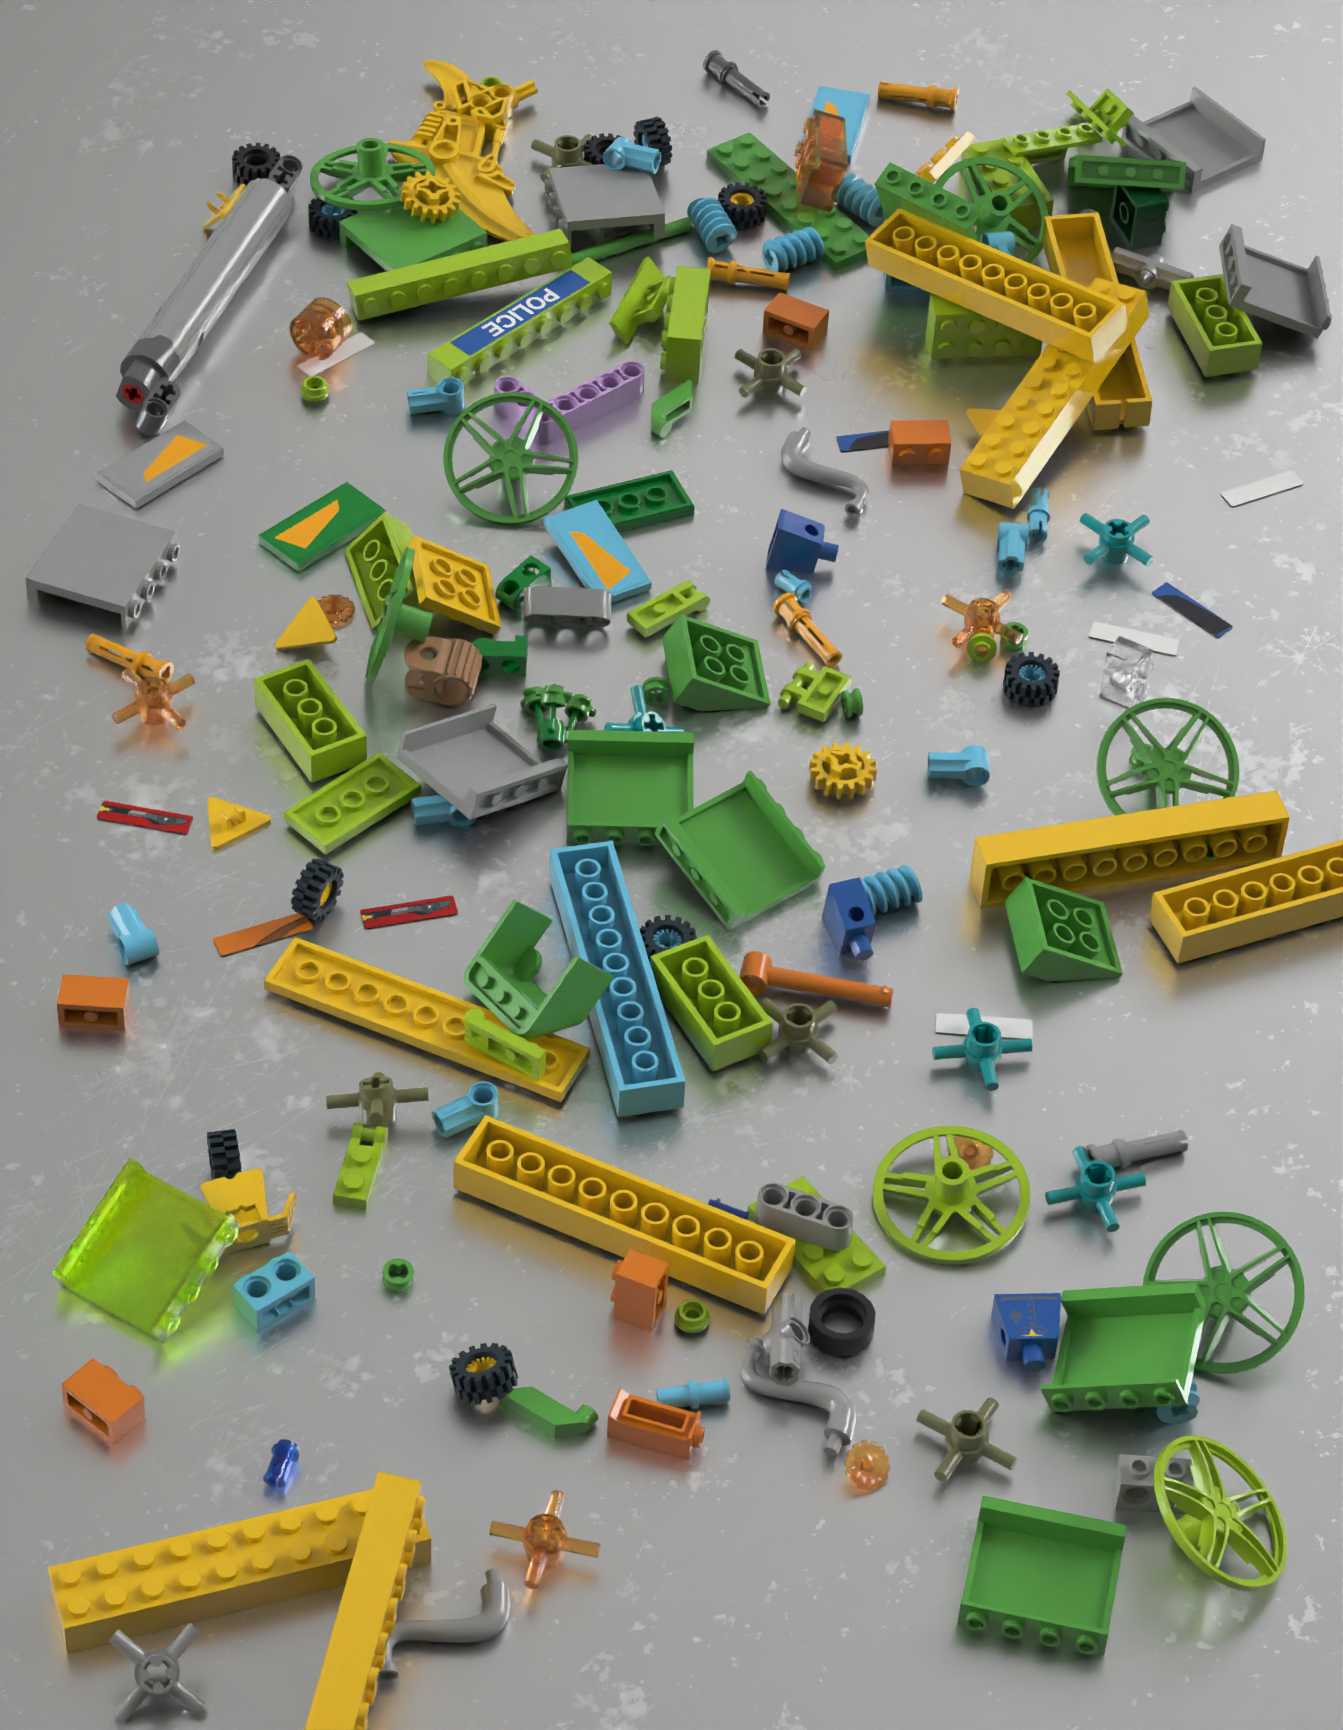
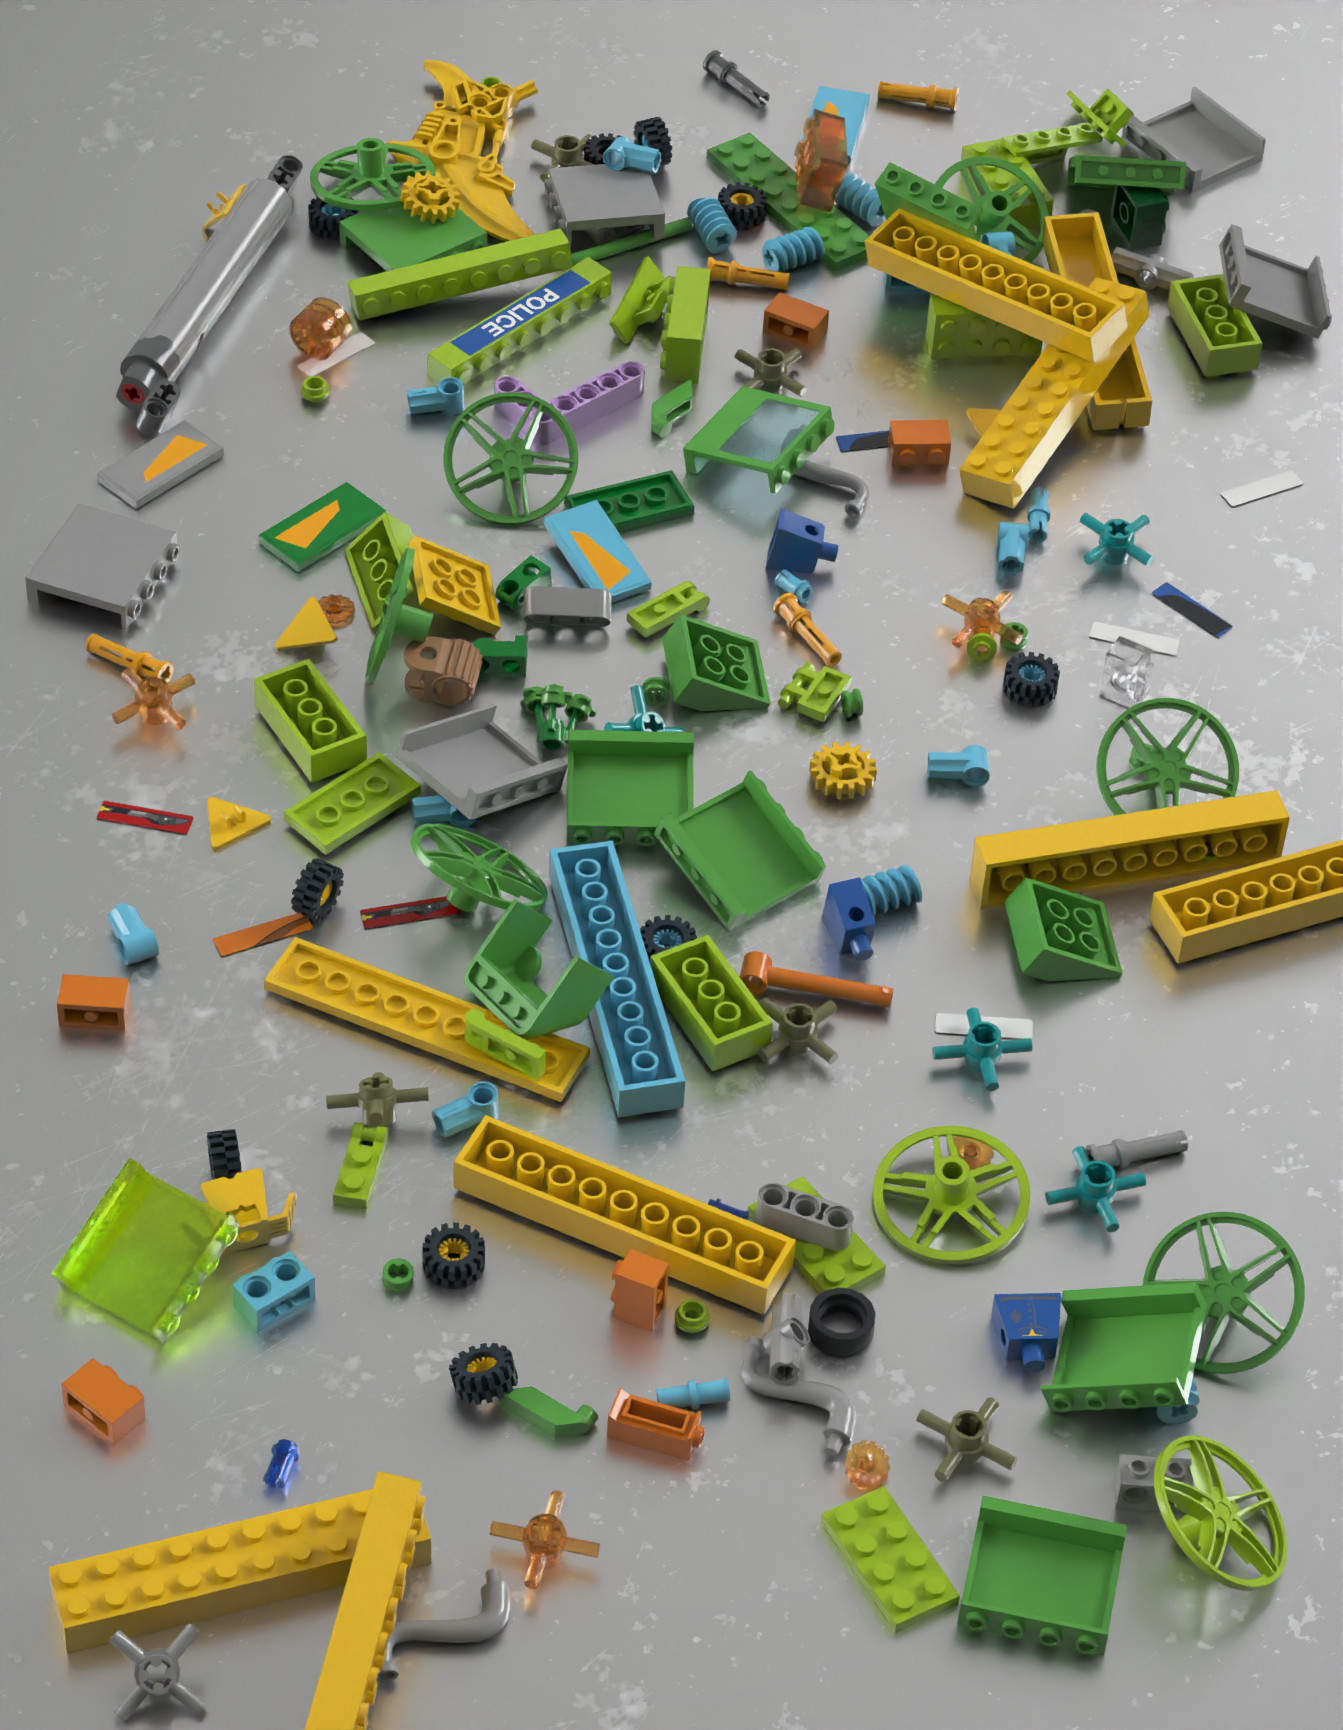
black tyre [232,143,281,185] -> none
plate [915,131,975,183] -> none
none -> bright green wheel [410,824,548,912]
none -> black bush [422,1222,485,1289]
none -> bright green panel [683,386,835,494]
none -> lime plate [821,1486,960,1632]

